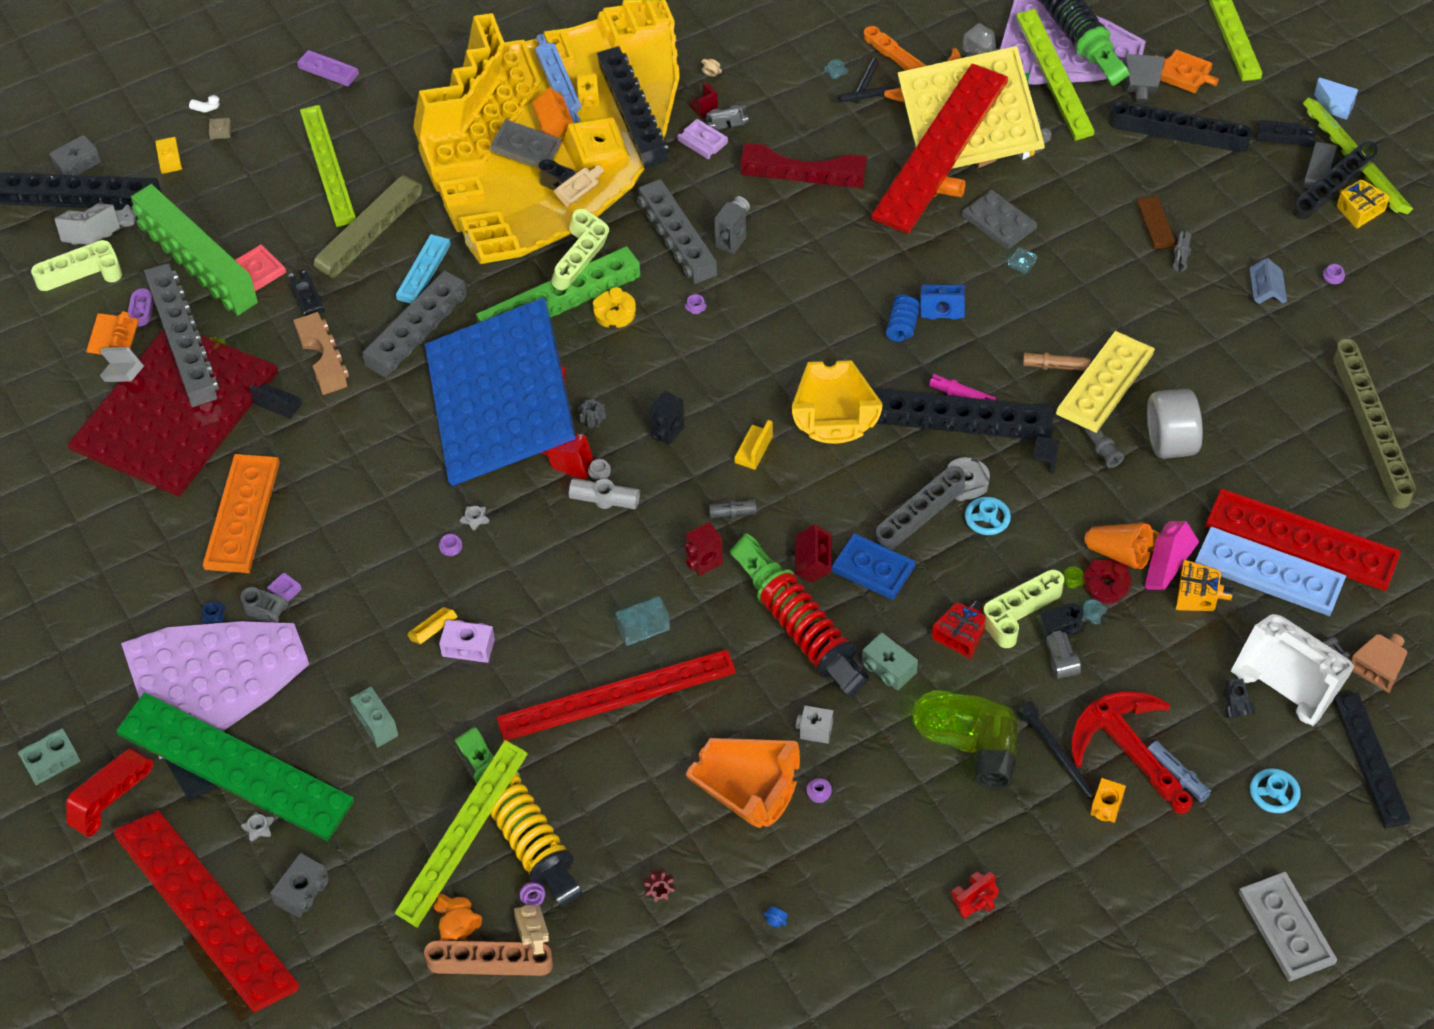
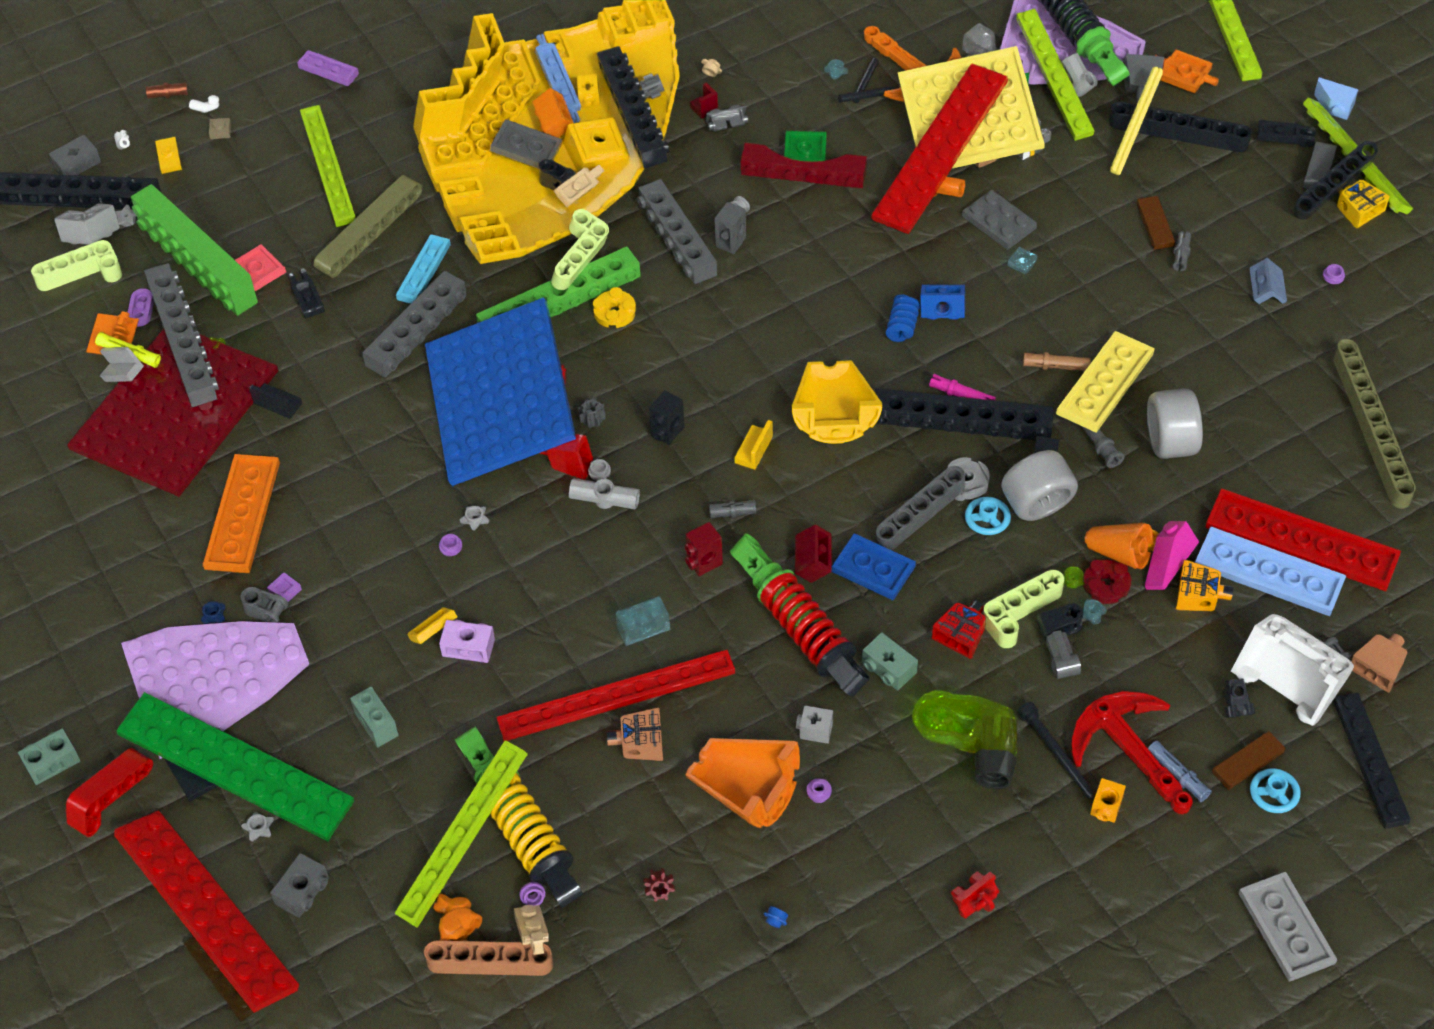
medium nougat arch [293,312,349,395] -> none
lavender plate [678,119,728,159] -> none
medium lavender plate [685,294,706,314] -> none
none -> neon yellow pin [95,332,161,368]
none -> white arm [114,130,130,150]
none -> copper pin [146,82,188,99]
none -> nougat torso [607,708,663,761]
none -> dark grey gear [639,73,665,99]
none -> green plate [784,131,827,162]
none -> light grey wheel [1001,450,1078,521]
none -> light grey piece [1062,53,1097,97]
none -> light yellow axle [1110,67,1163,175]
none -> reddish brown tile [1212,731,1286,790]

